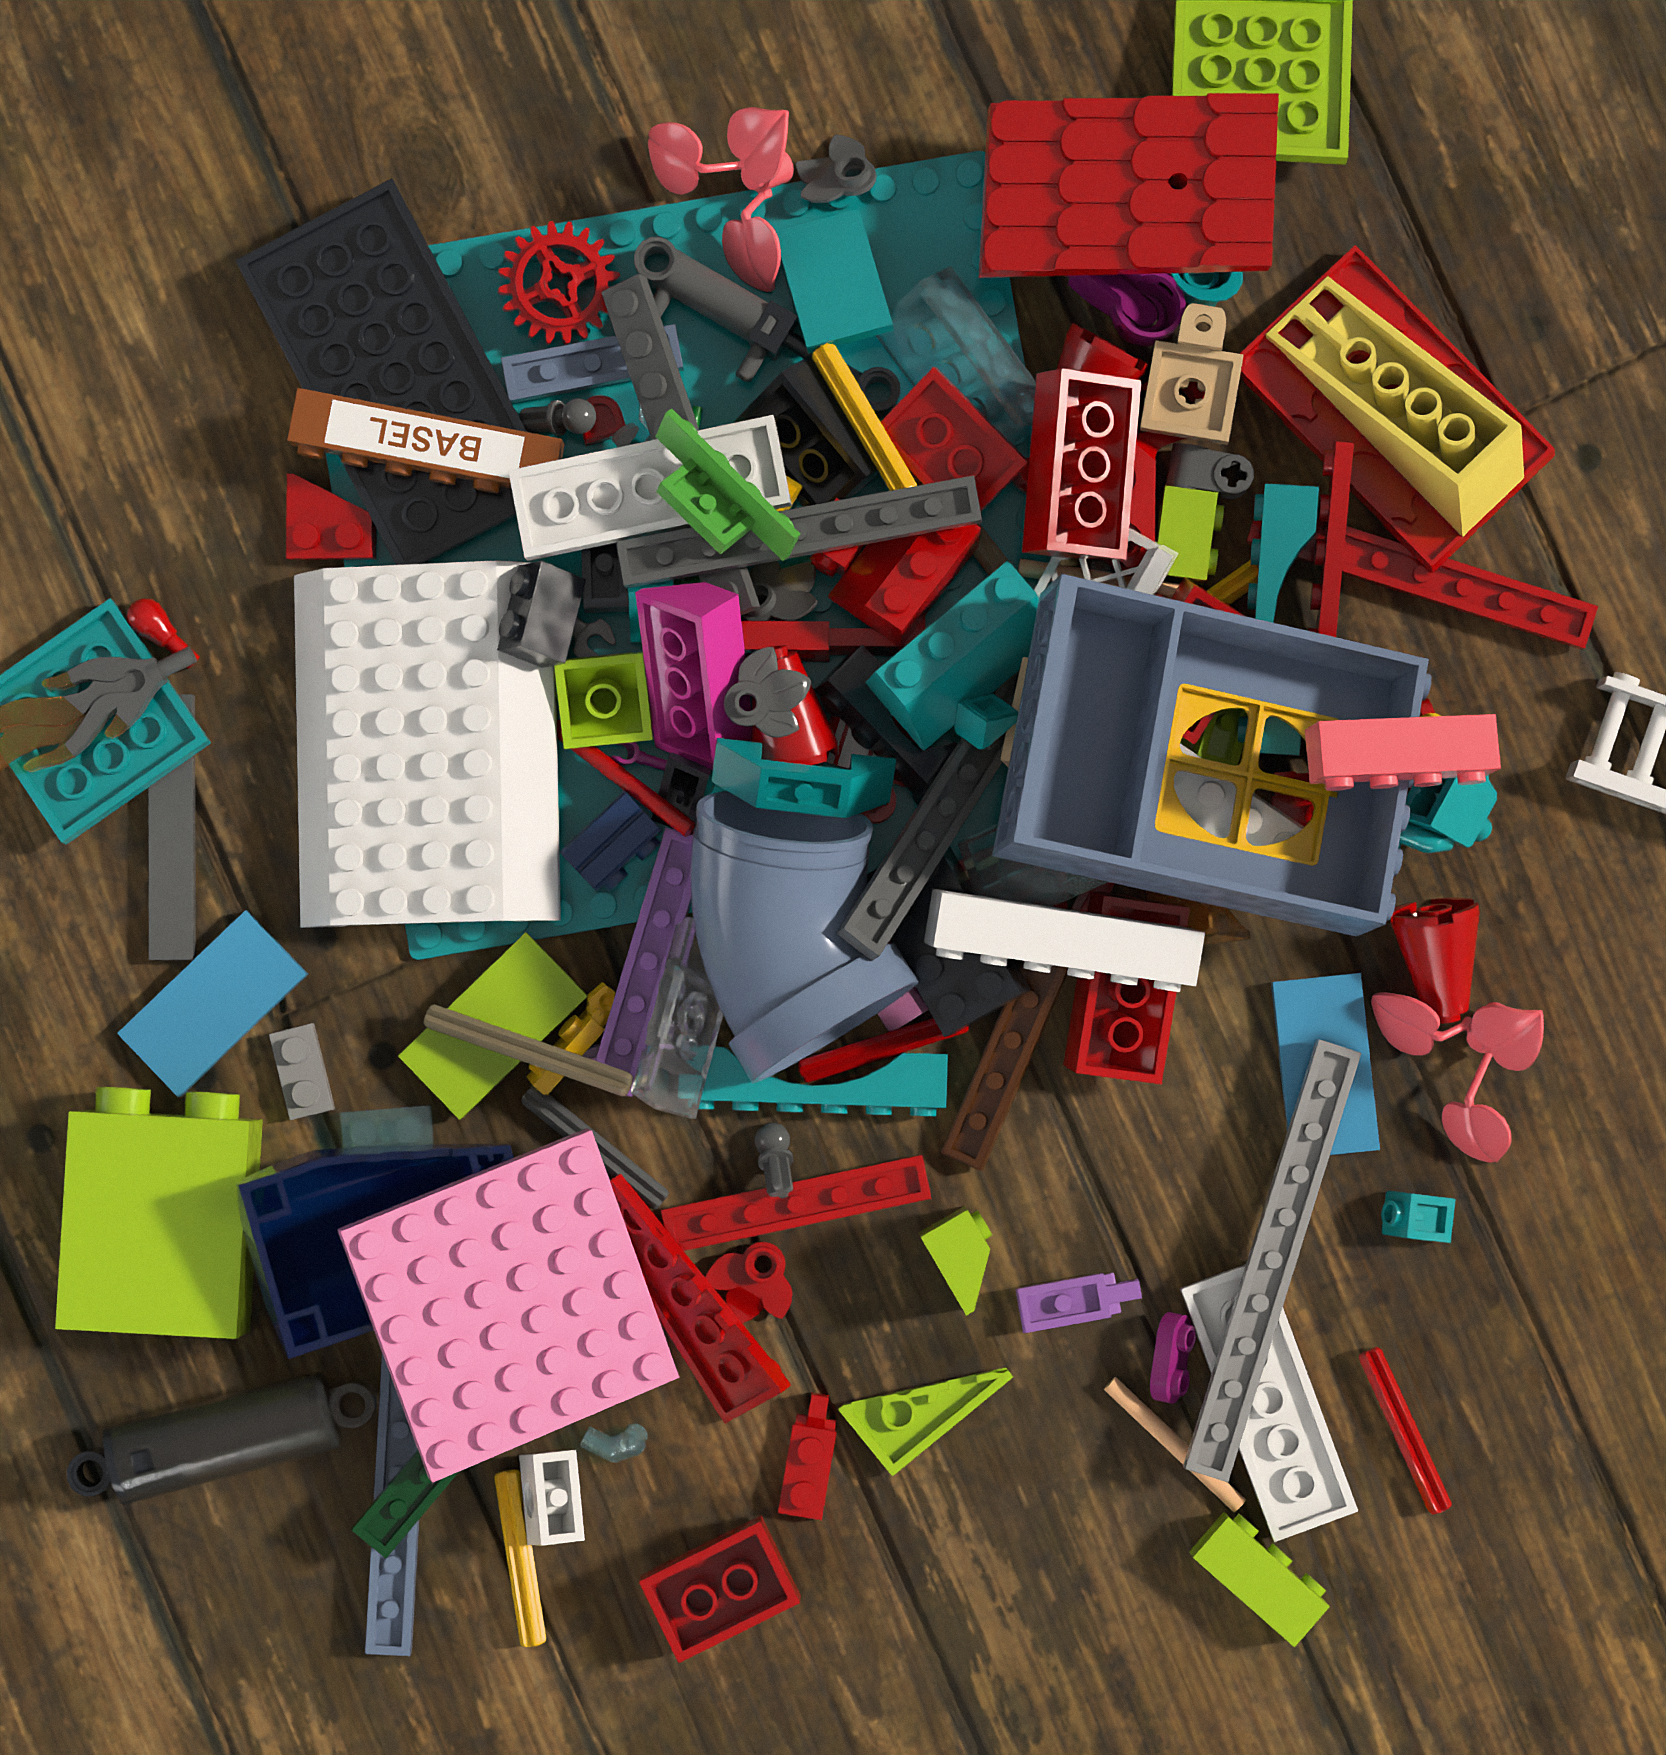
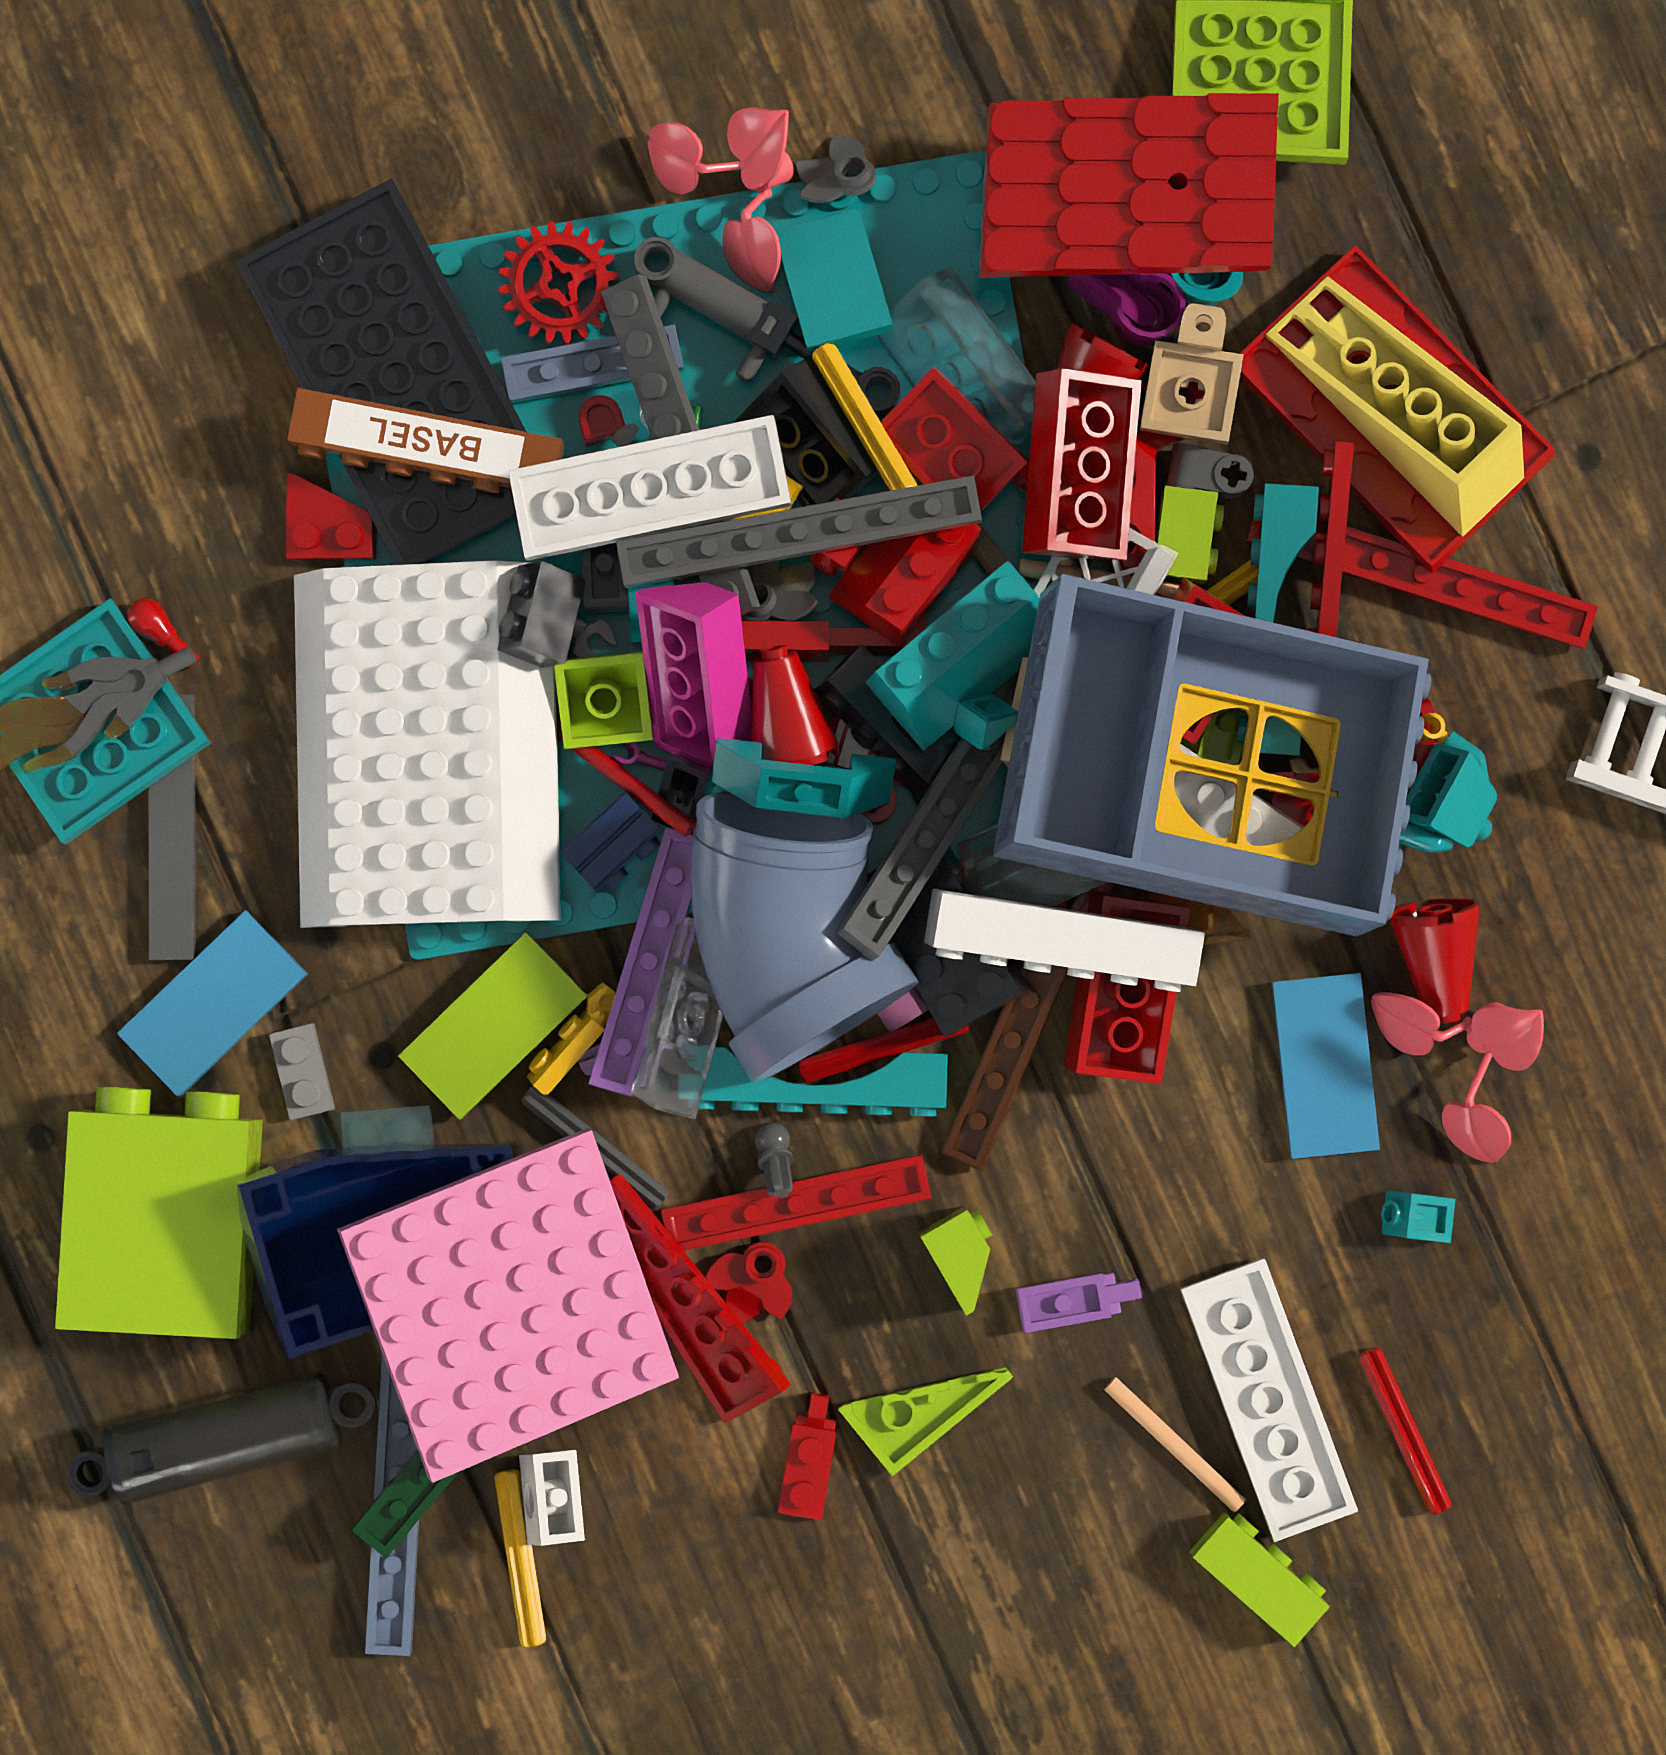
dark tan axle [424,1004,633,1096] -> none
dark grey axle [519,398,596,436] -> none
clear light blue arm [580,1423,648,1463] -> none
red brick [639,1515,801,1664] -> none
bright green bracket [655,408,801,561] -> none
dark grey plate [724,647,811,738] -> none
magenta plate [1150,1312,1196,1404] -> none
light grey plate [1183,1039,1361,1482] -> none
coral brick [1305,714,1501,791] -> none

